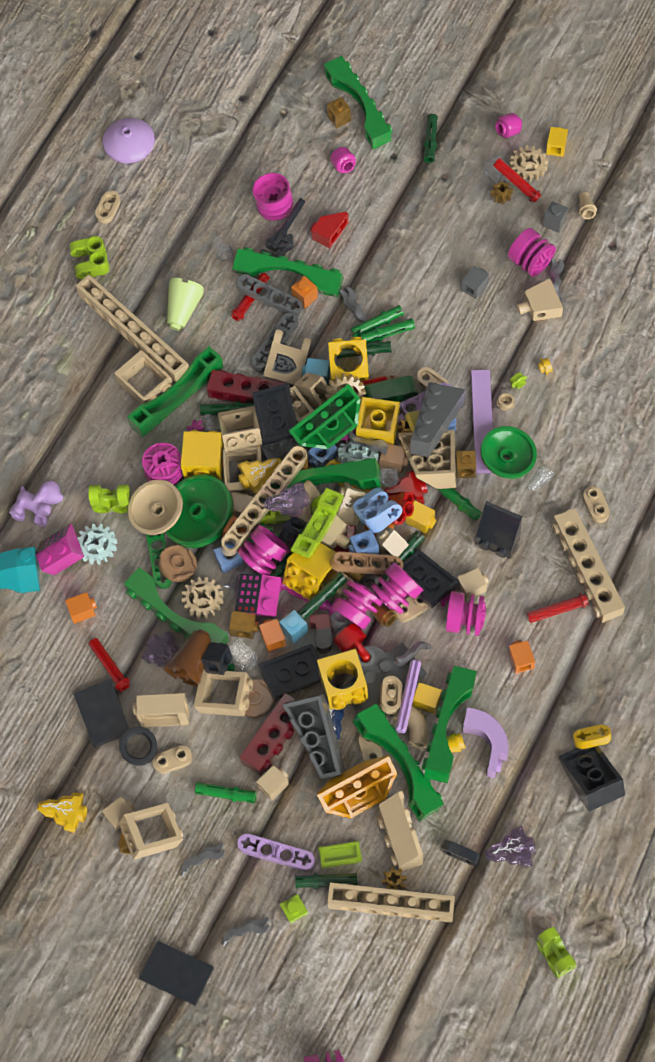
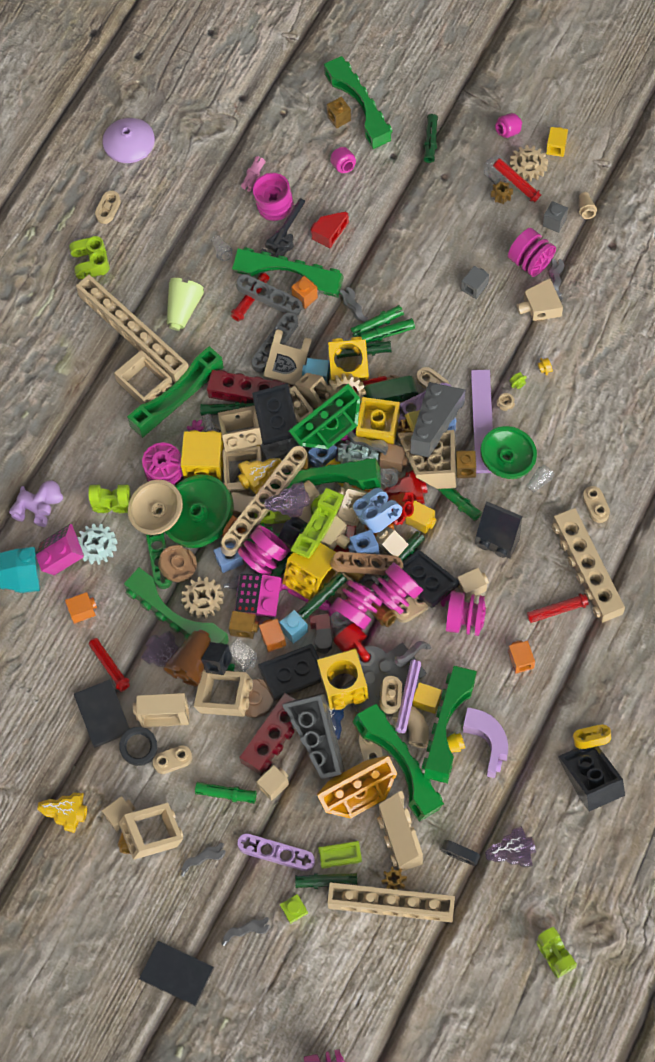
none -> bright pink pin [241,156,265,191]

